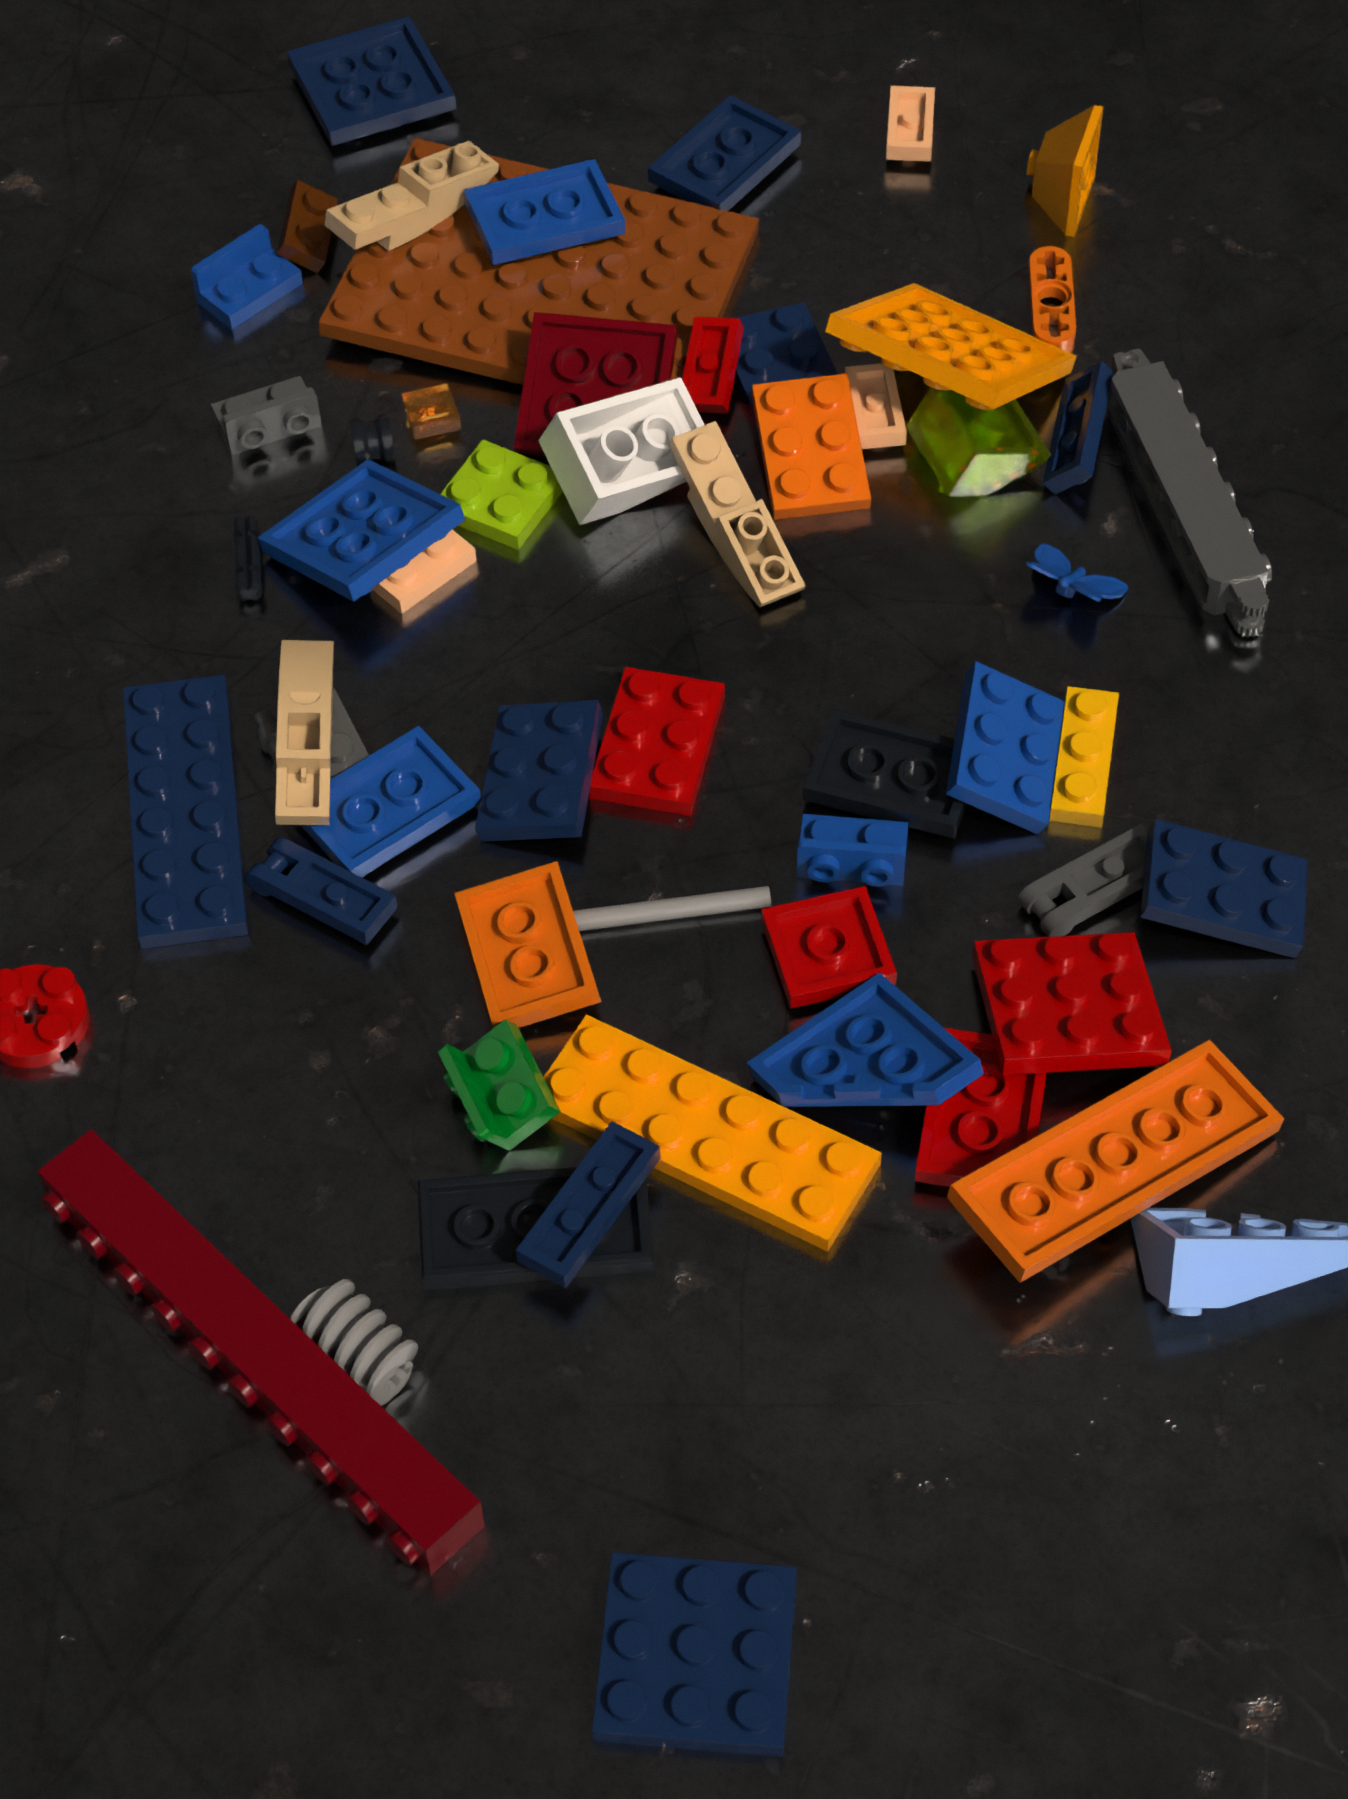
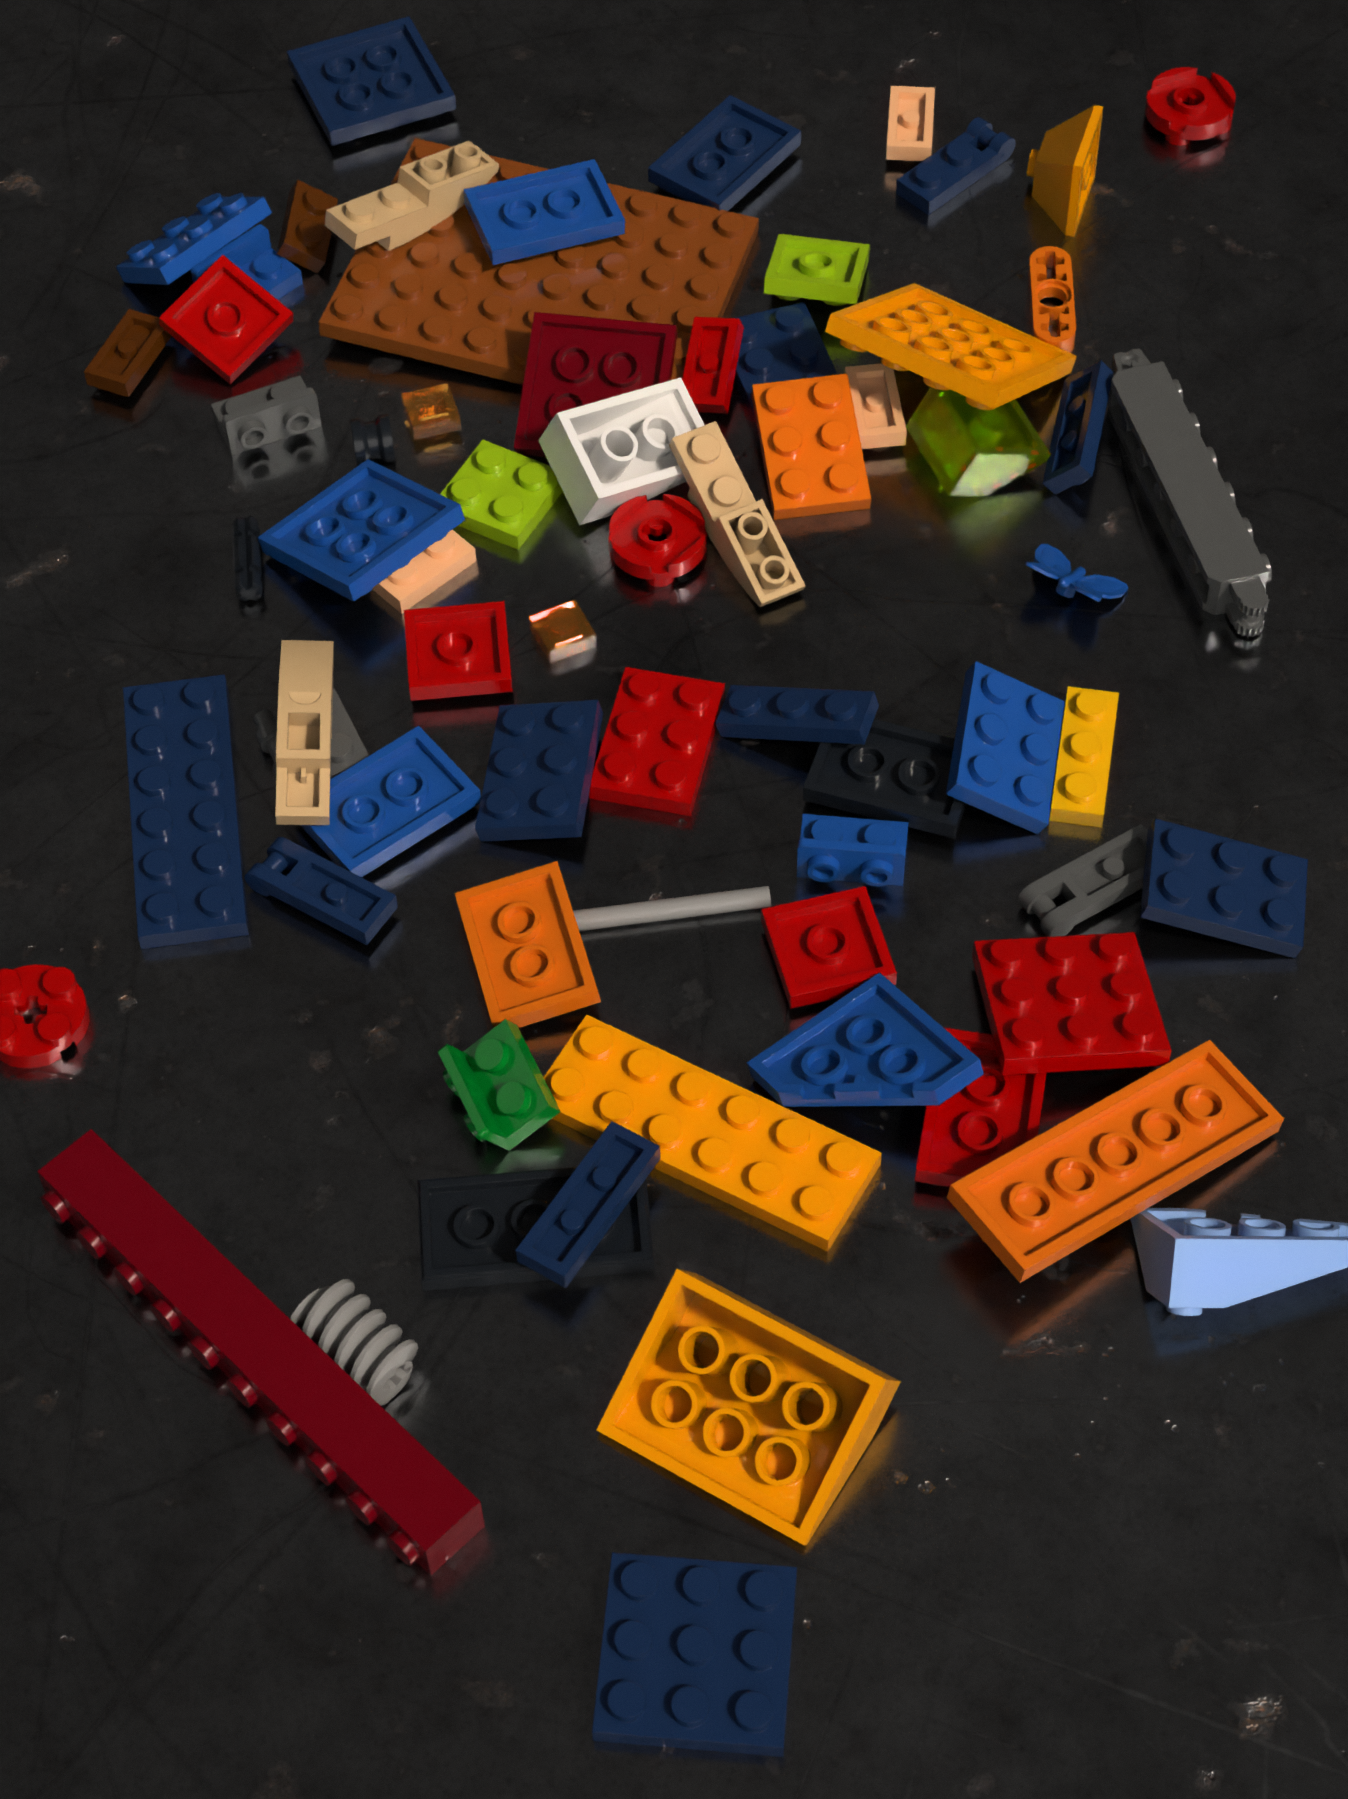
none -> reddish brown plate [84,309,172,397]
none -> blue plate [116,193,272,285]
none -> red plate [159,254,293,385]
none -> red plate [404,601,513,701]
none -> clear orange plate [529,599,597,664]
none -> light orange slope [596,1269,901,1546]
none -> red plate [608,494,707,587]
none -> dark blue plate [715,685,879,744]
none -> lime plate [764,234,870,306]
none -> dark blue plate [896,117,1016,216]
none -> red plate [1145,67,1236,146]

